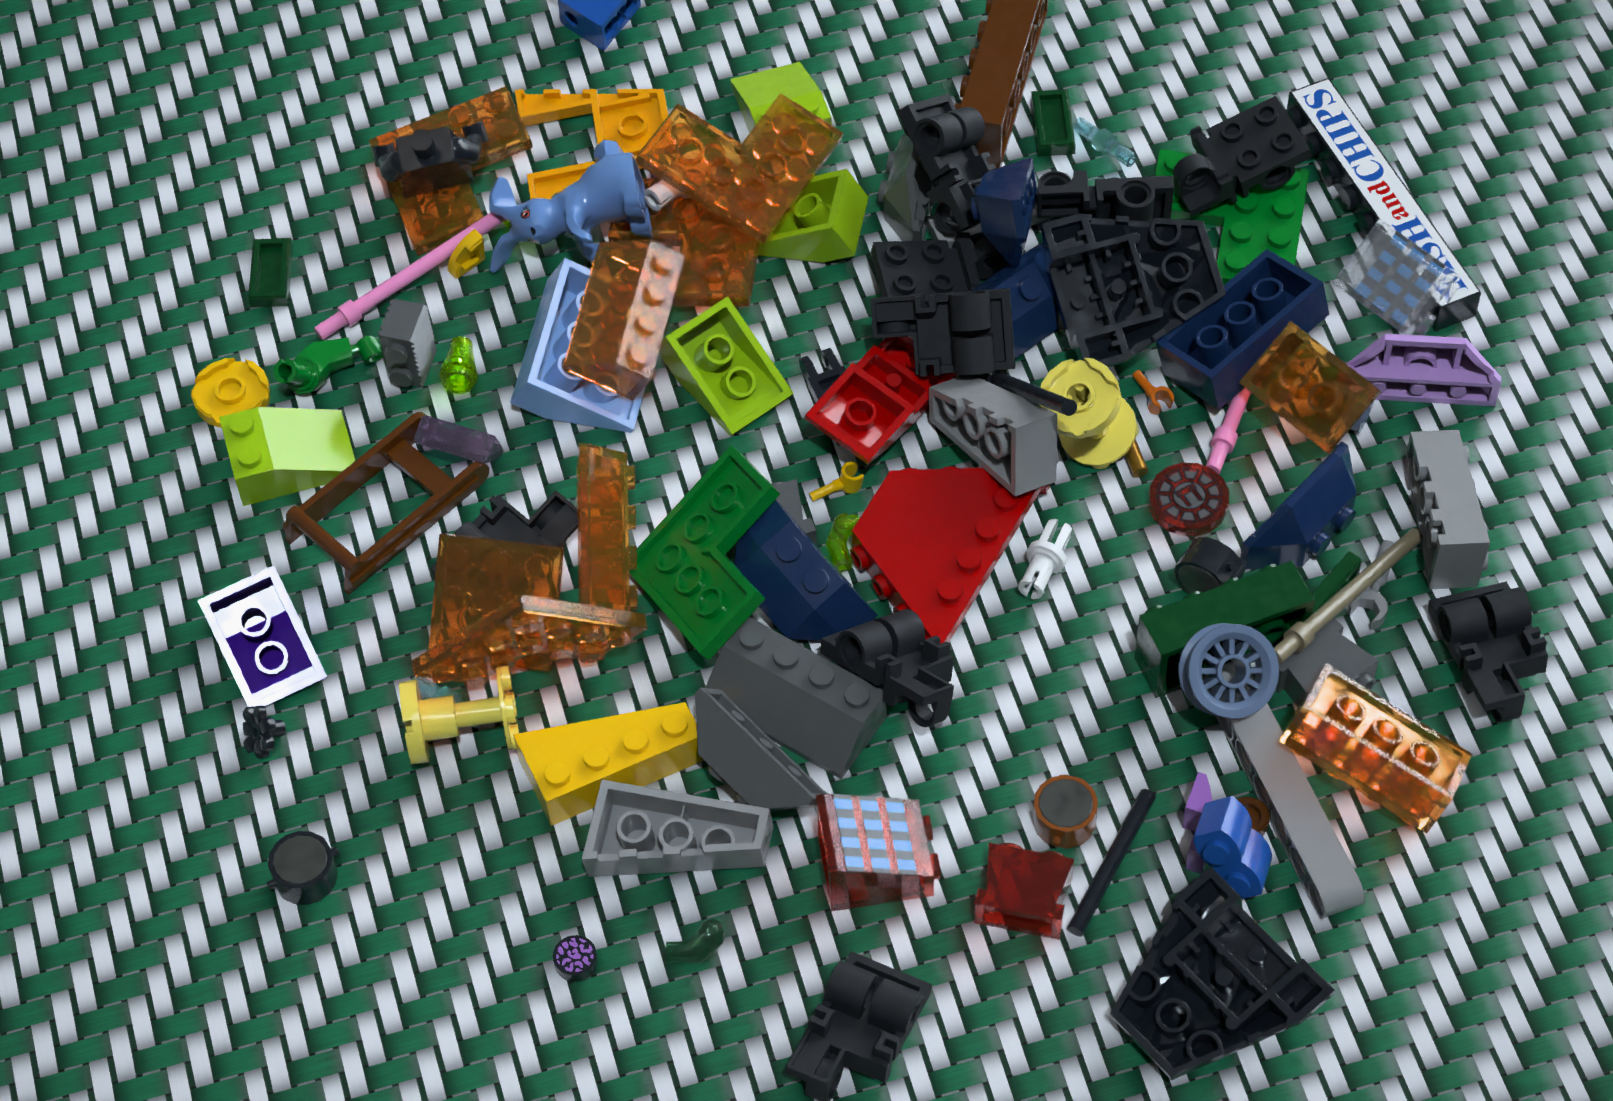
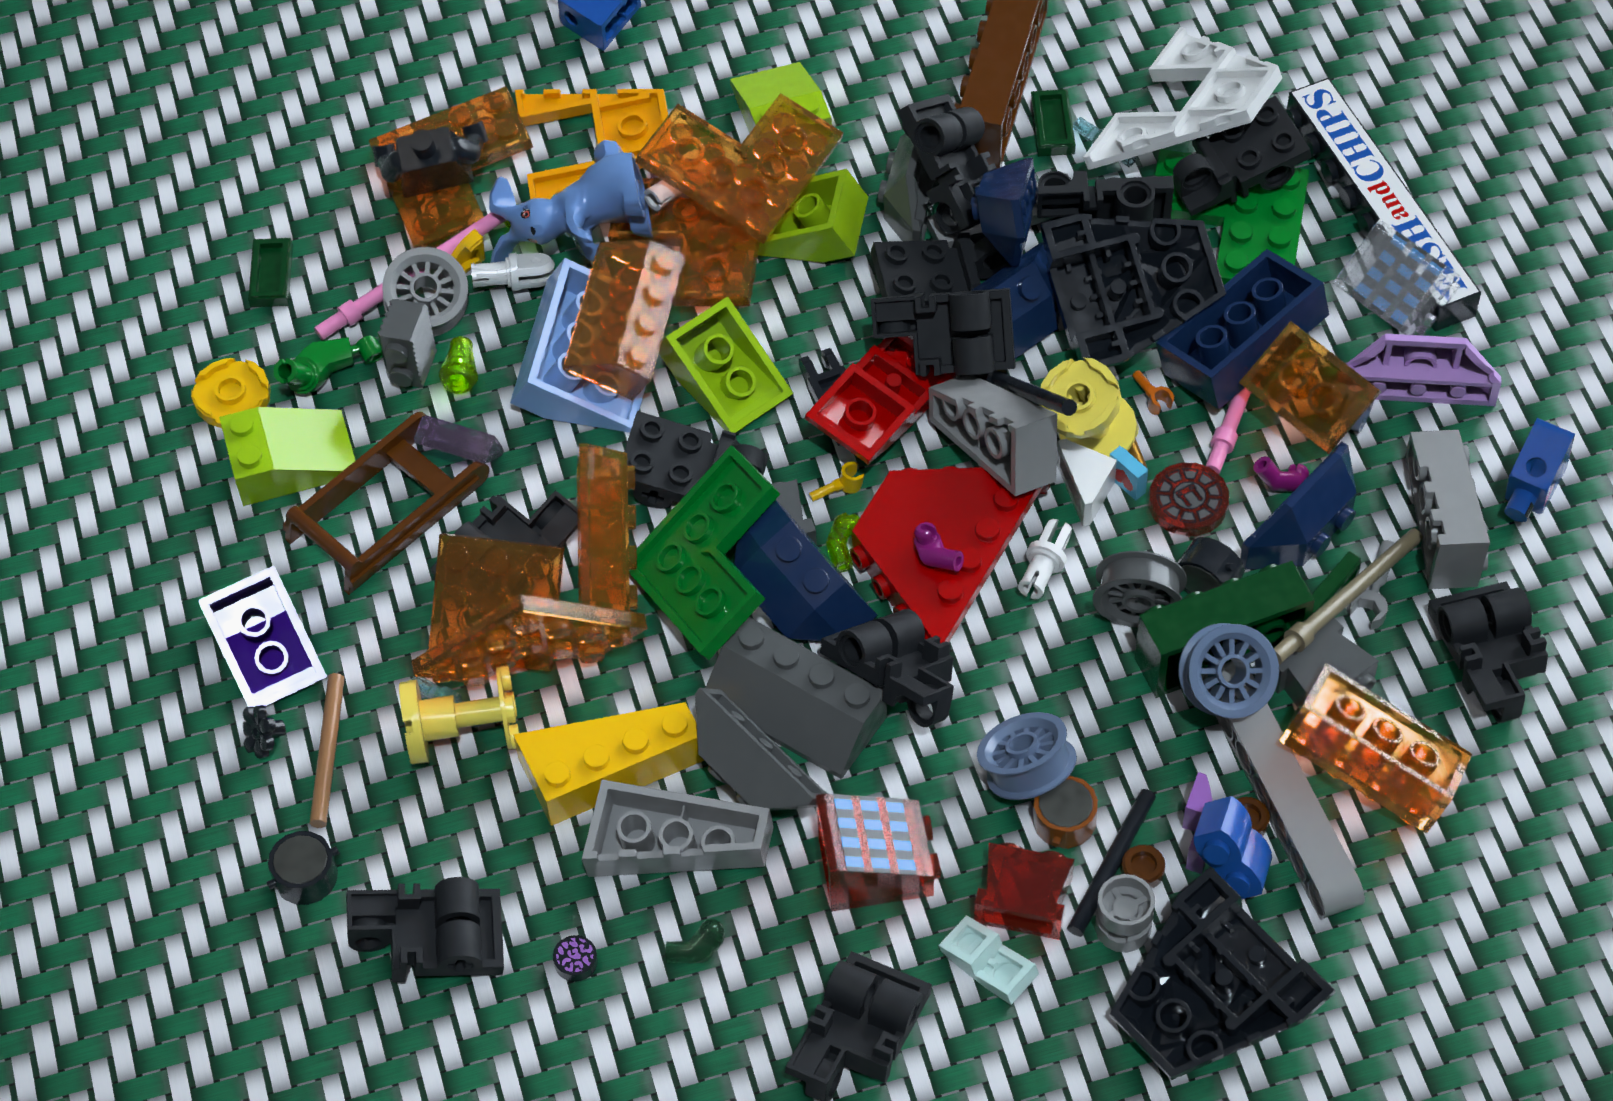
none -> medium nougat bar [310,673,345,828]
none -> black plate [346,877,504,982]
none -> light grey wheel [382,247,468,336]
none -> white arm [471,253,555,291]
none -> black plate [615,411,769,509]
none -> magenta arm [914,522,964,571]
none -> light aqua slope [938,915,1039,1005]
none -> sand blue wheel [977,712,1077,800]
none -> white slope [1057,439,1117,527]
none -> white wing [1083,27,1282,170]
none -> dark grey wheel [1093,551,1187,628]
none -> light grey wheel [1095,874,1155,953]
none -> medium azure tile [1110,446,1148,501]
none -> reddish brown tile [1121,845,1165,888]
none -> magenta arm [1253,456,1309,492]
none -> blue torso [1504,418,1575,522]

